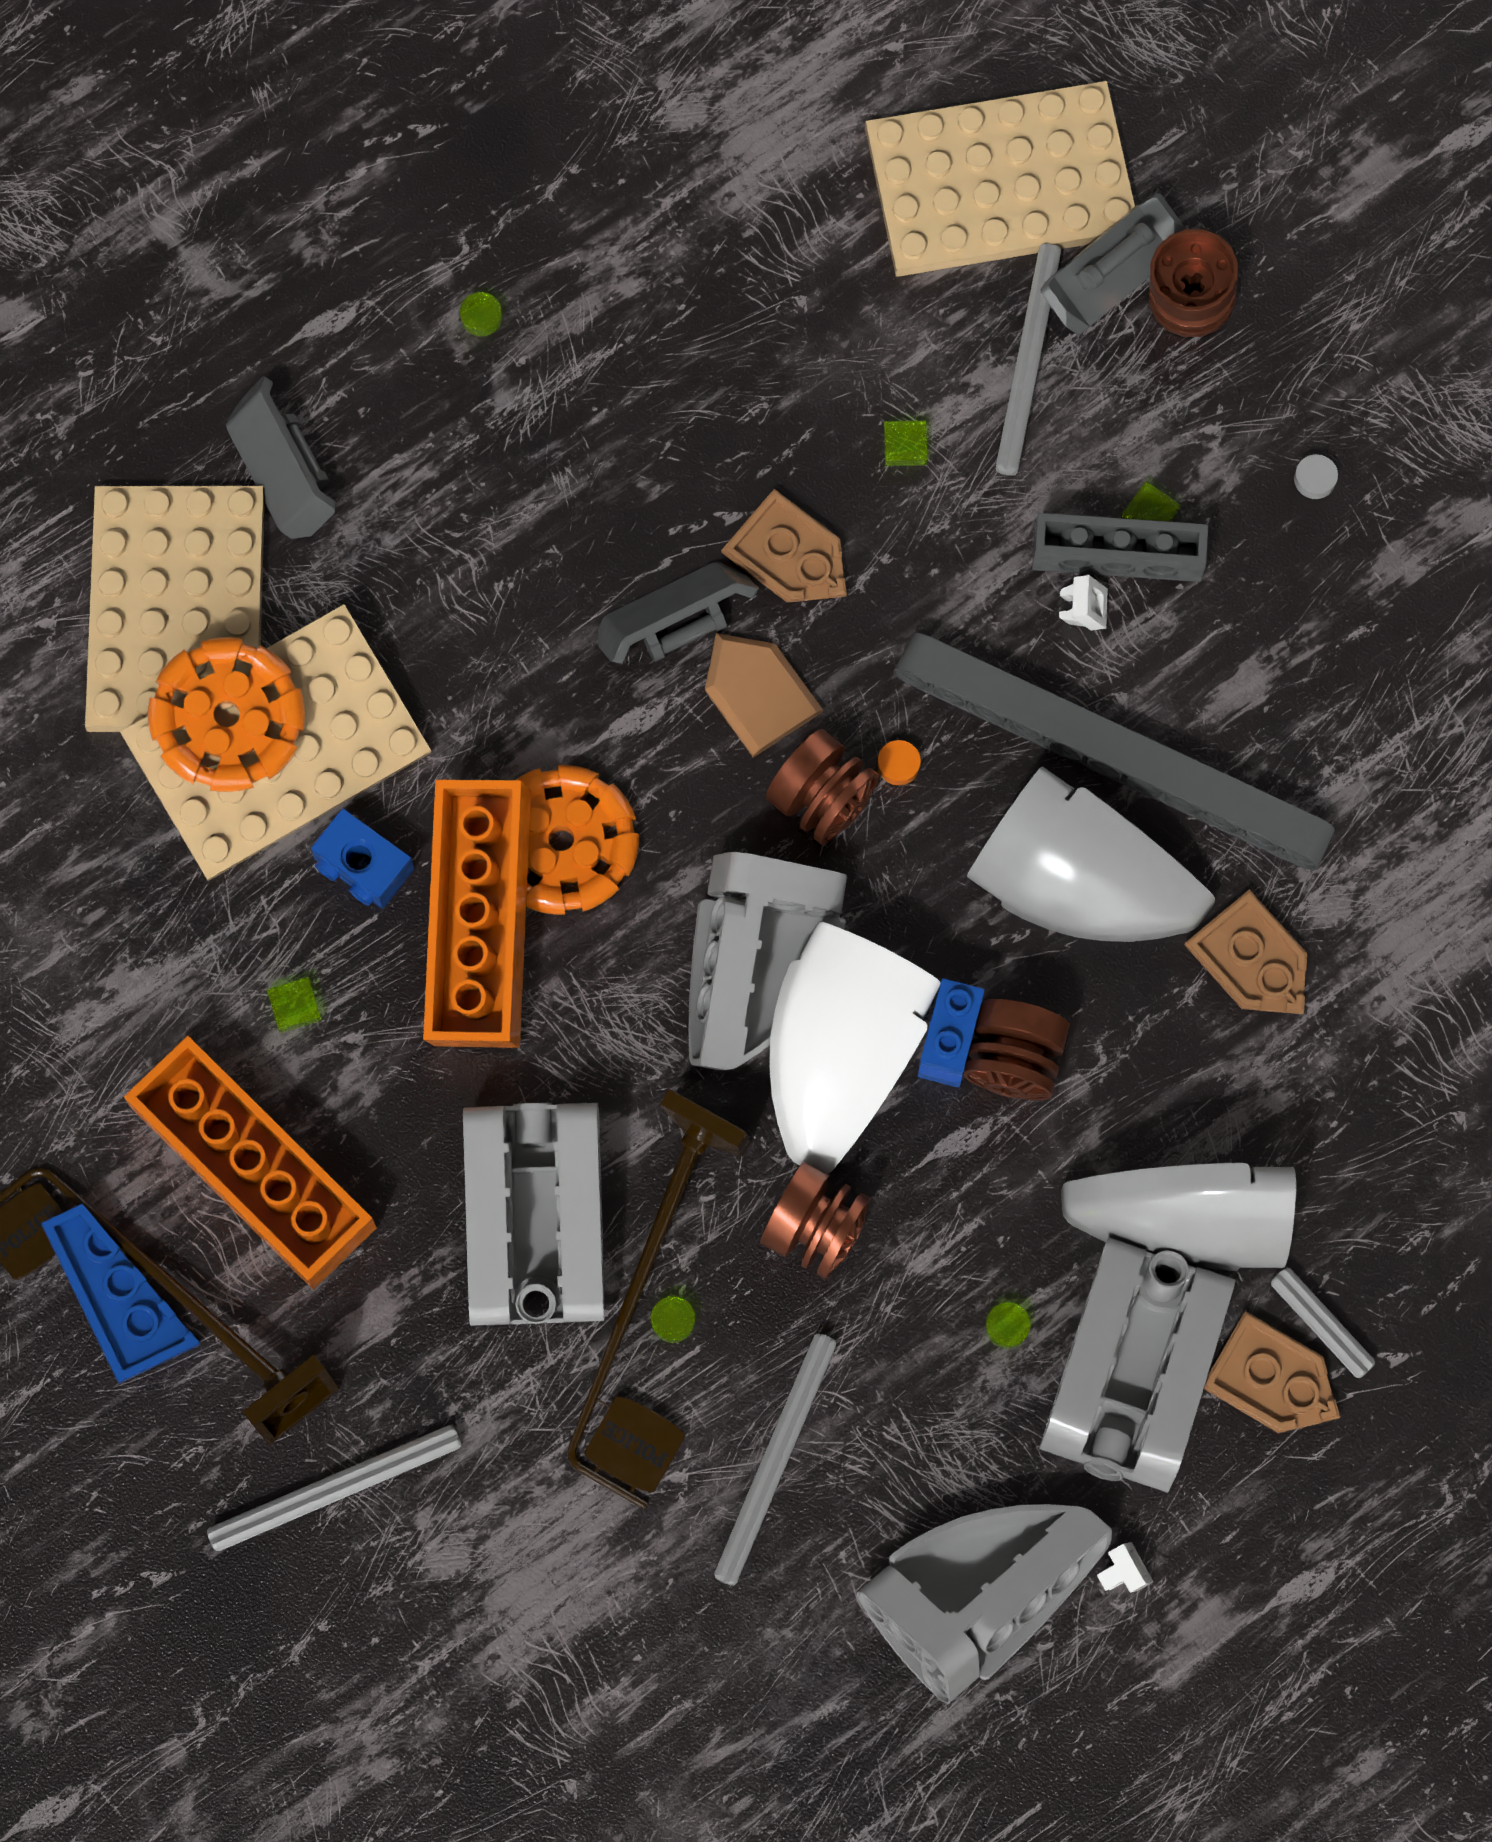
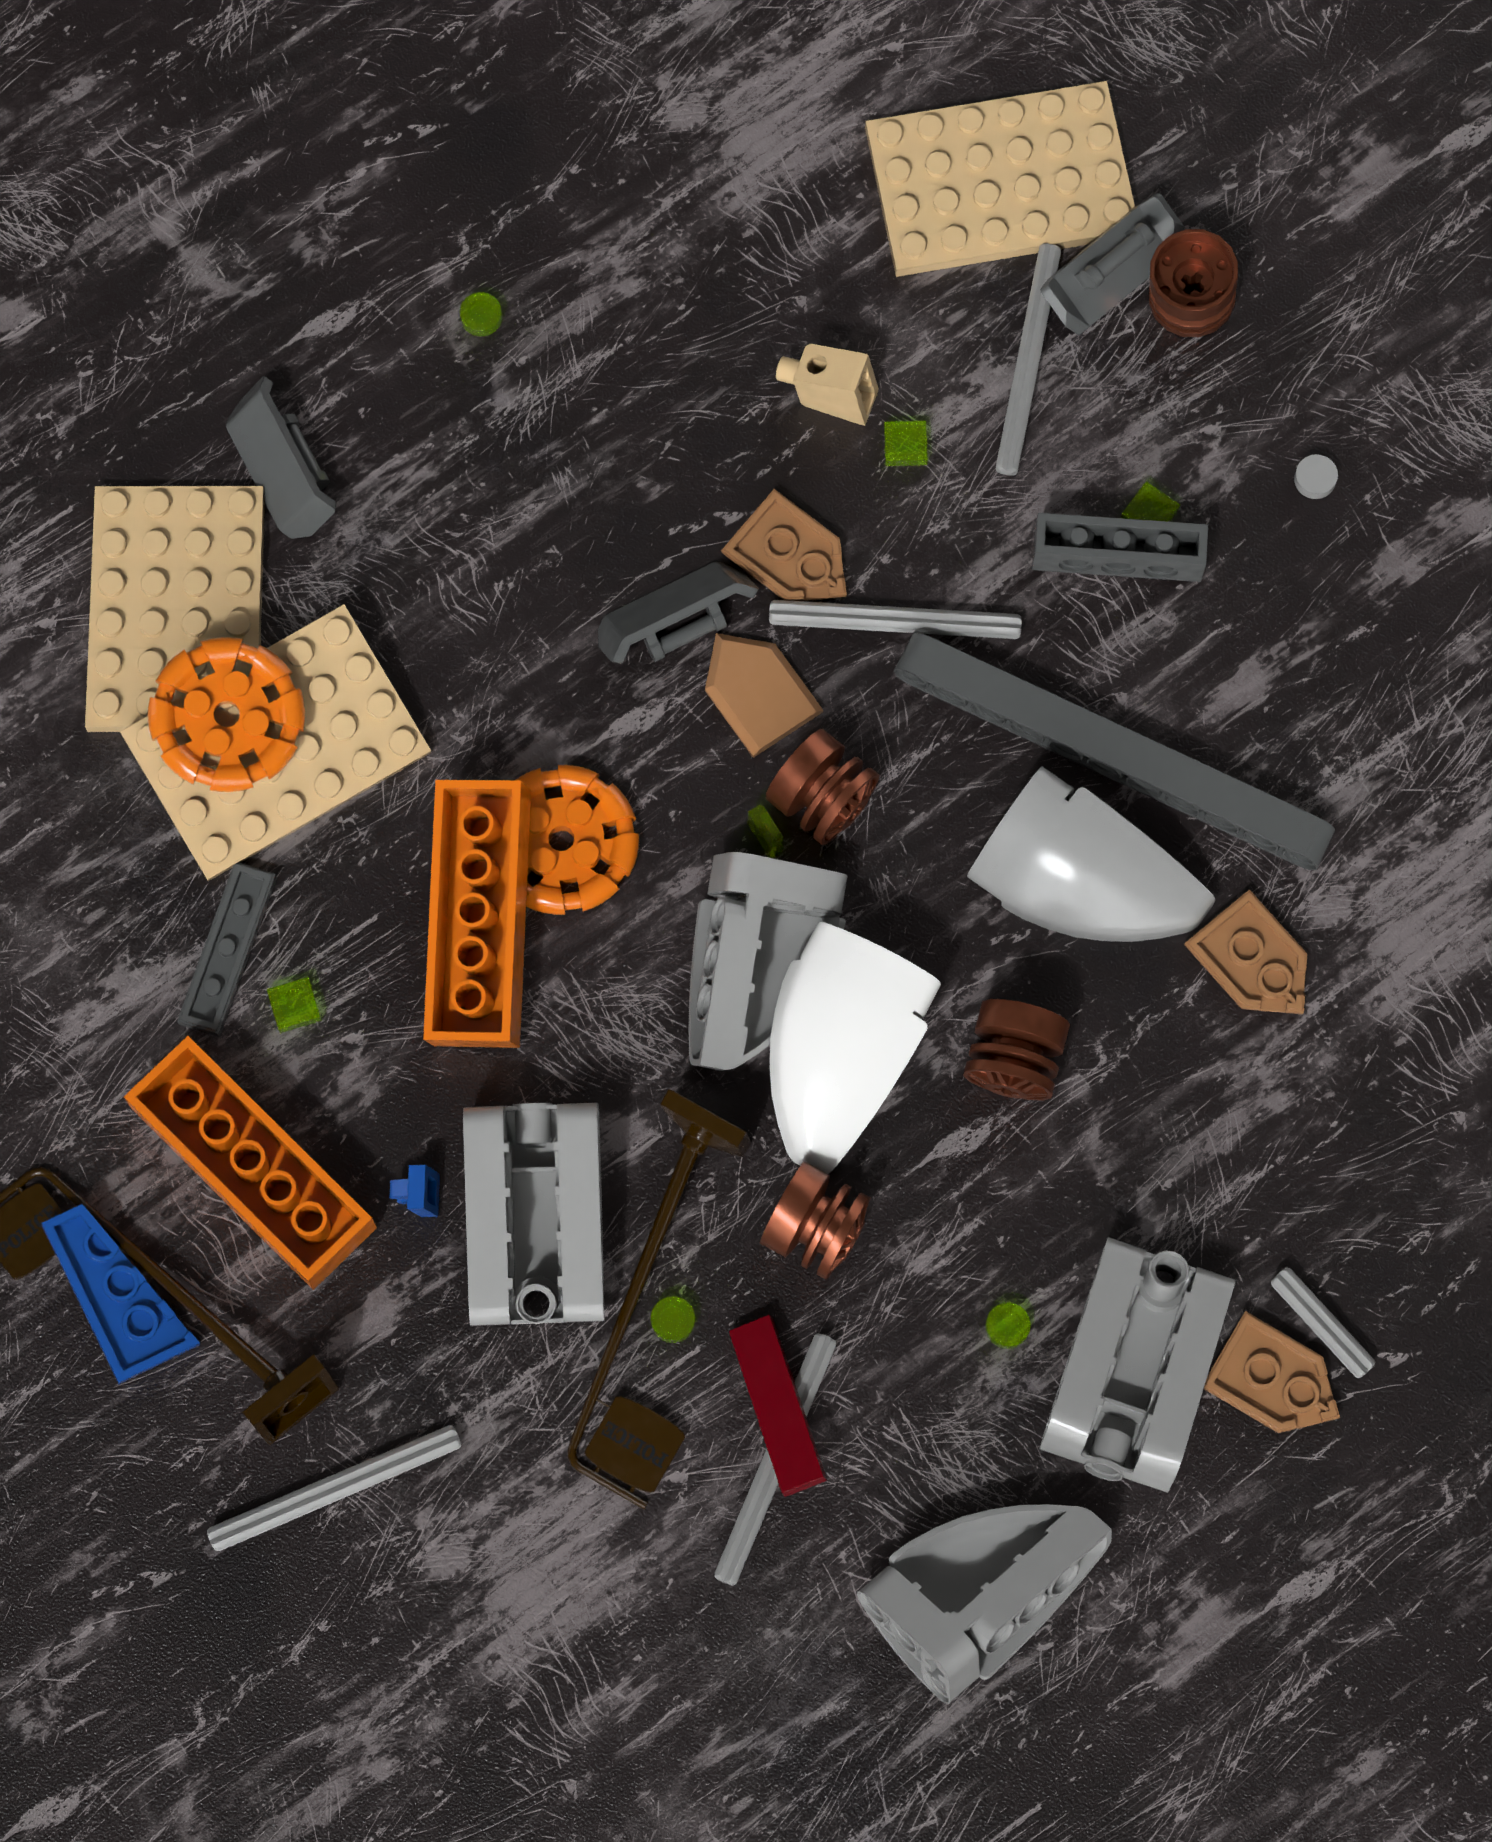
blue brick [311,808,414,909] -> none
orange tile [877,740,921,785] -> none
blue hips [917,978,985,1088] -> none
white tile [1059,575,1108,631] -> none
light grey panel [1061,1163,1296,1271] -> none
white tile [1097,1542,1153,1593] -> none
none -> dark grey tile [177,862,277,1037]
none -> blue tile [389,1165,440,1217]
none -> dark red tile [729,1315,827,1497]
none -> clear neon green tile [748,804,784,858]
none -> light grey axle [769,600,1022,639]
none -> tan torso [776,344,879,426]

